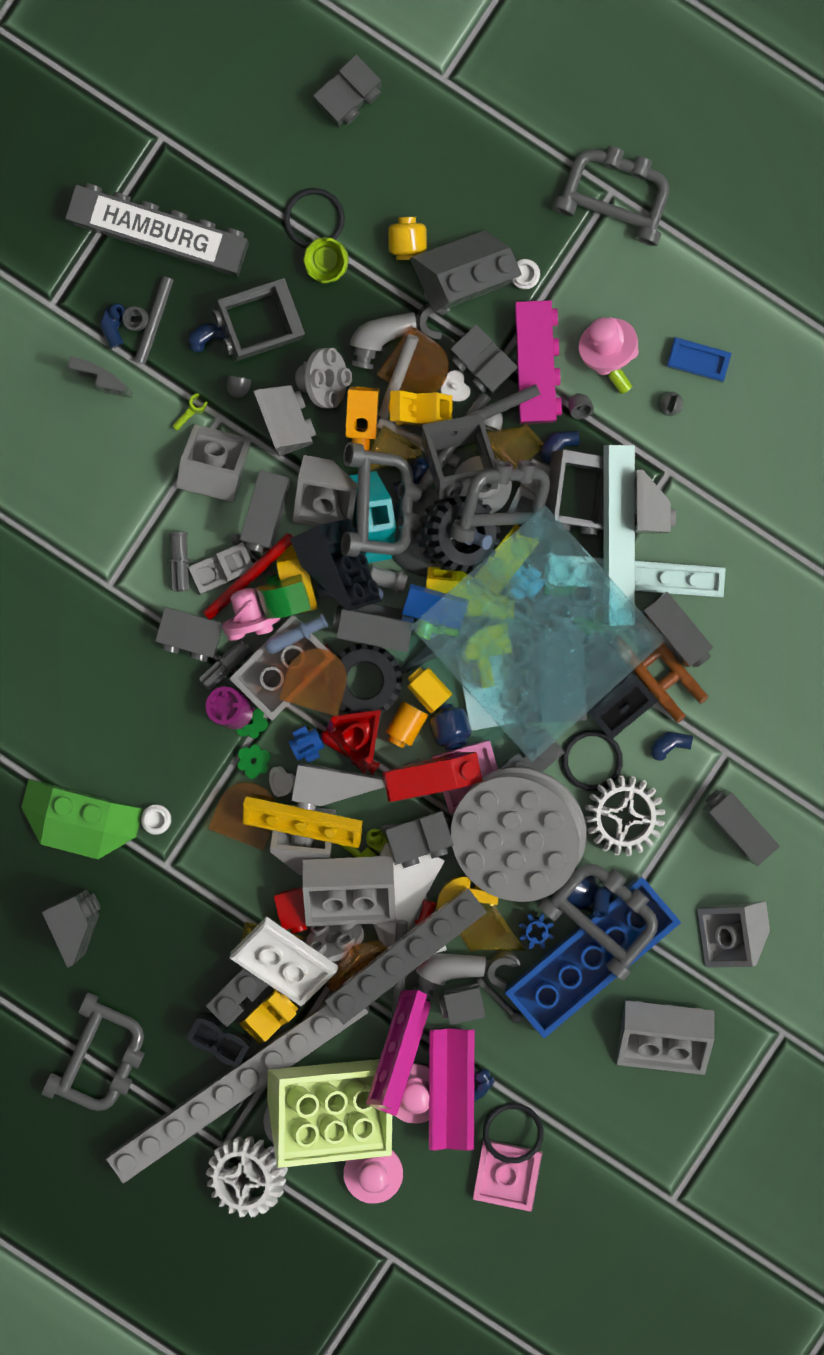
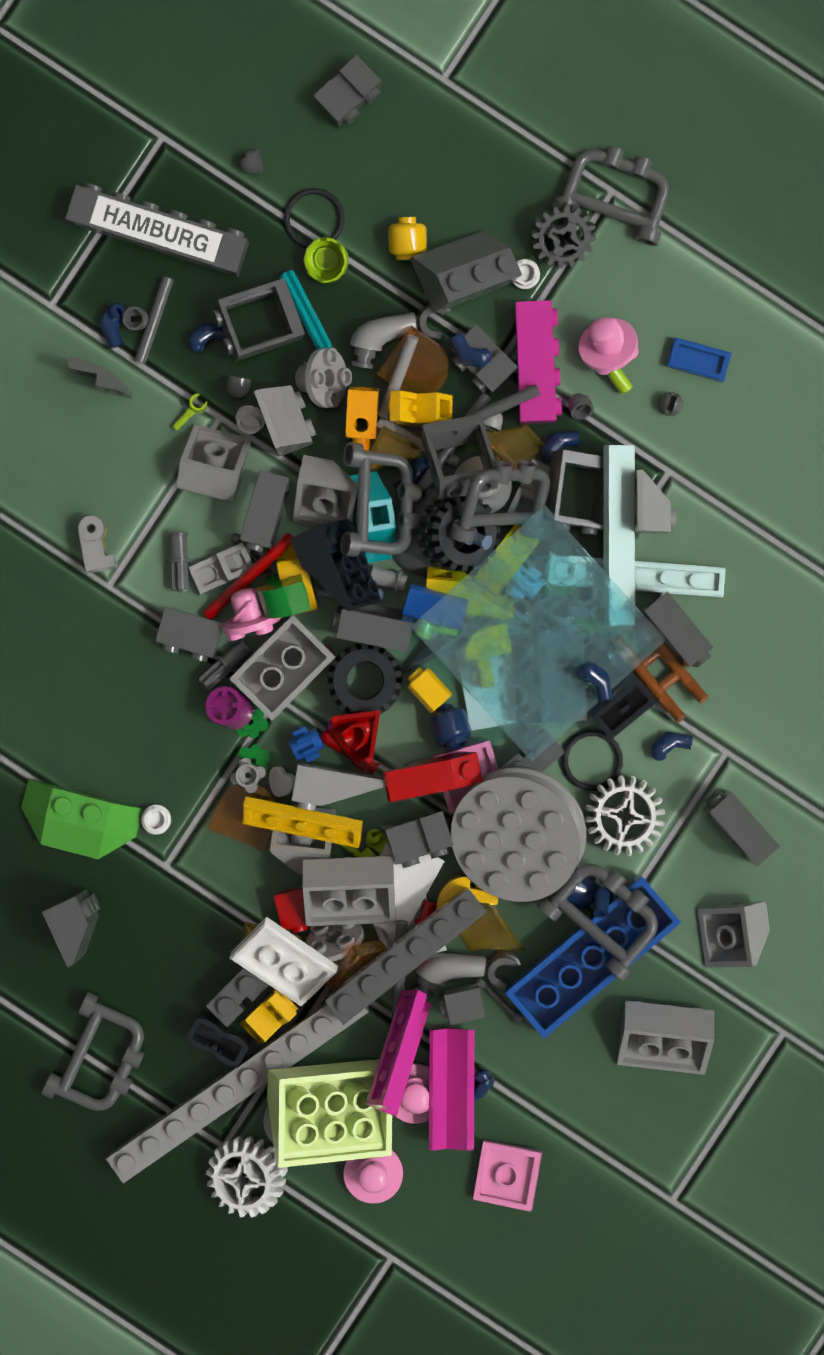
sand blue piece [265,613,329,654] -> none
clear orange tile [279,649,347,716] -> none
light orange brick [386,701,428,748] -> none
white piece [441,370,470,402] -> none
black piece [483,1103,544,1164] -> none
blue gear [519,913,554,949] -> none
none -> light grey leg [78,516,118,573]
none -> light grey plate [231,758,266,793]
none -> white plate [236,405,265,434]
none -> dark grey hinge [240,149,263,174]
none -> teal axle [280,270,332,350]
none -> dark blue arm [449,333,492,368]
none -> dark grey gear [530,202,596,269]
none -> dark blue arm [577,661,613,701]

